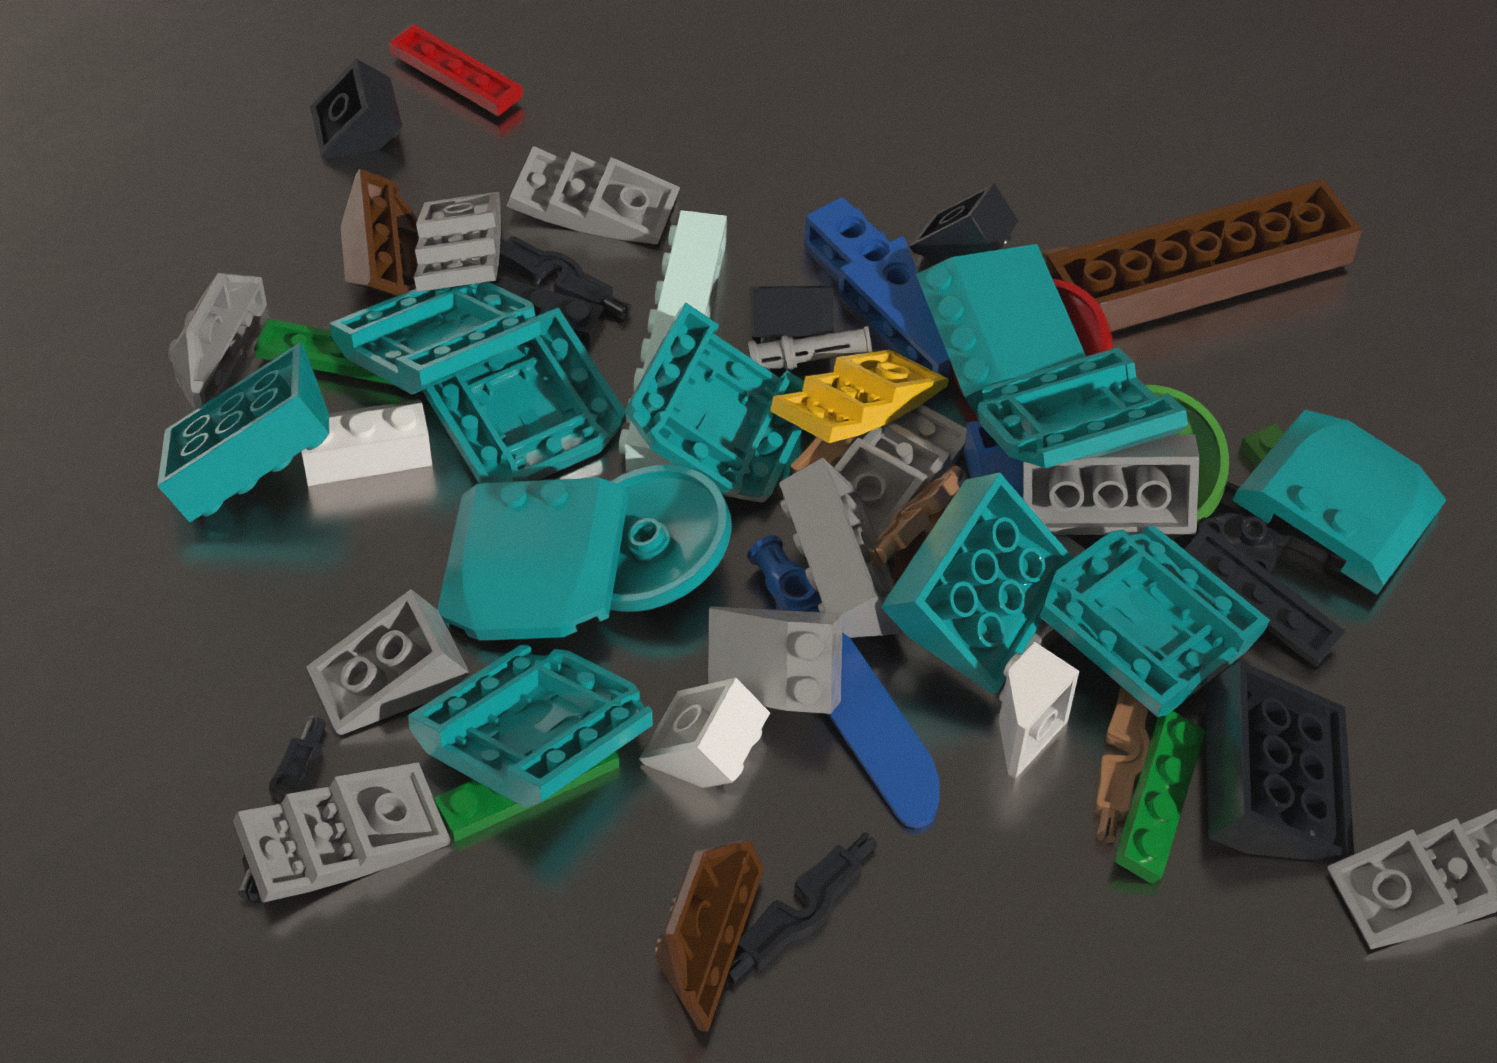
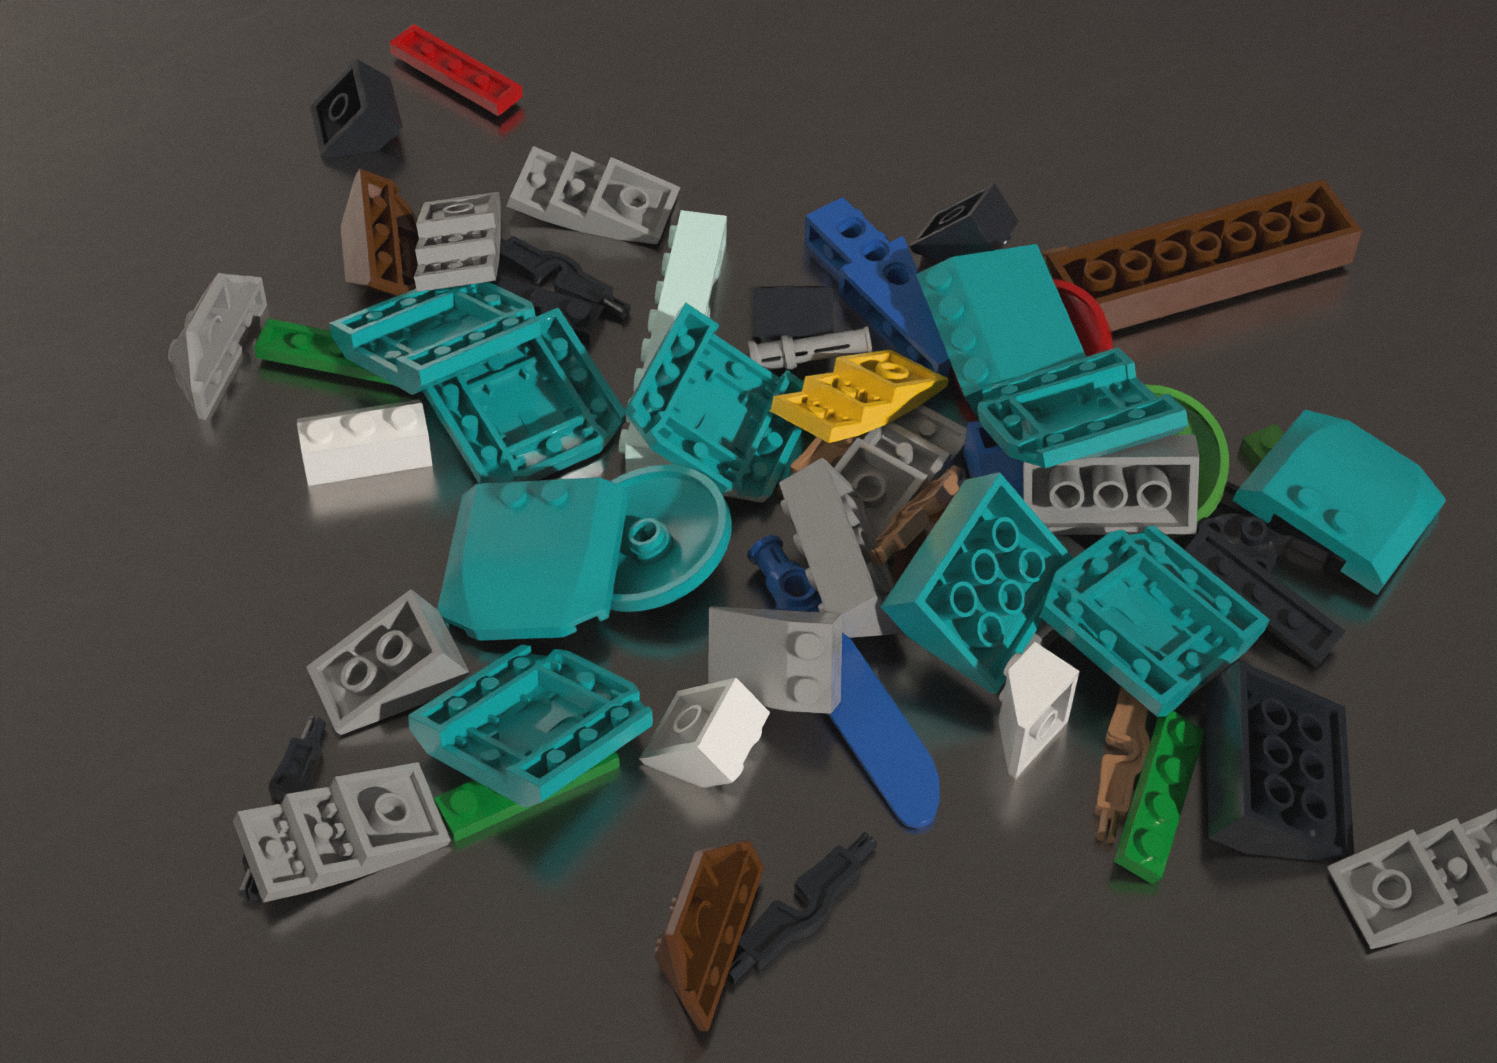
teal slope [157,343,329,523] -> none

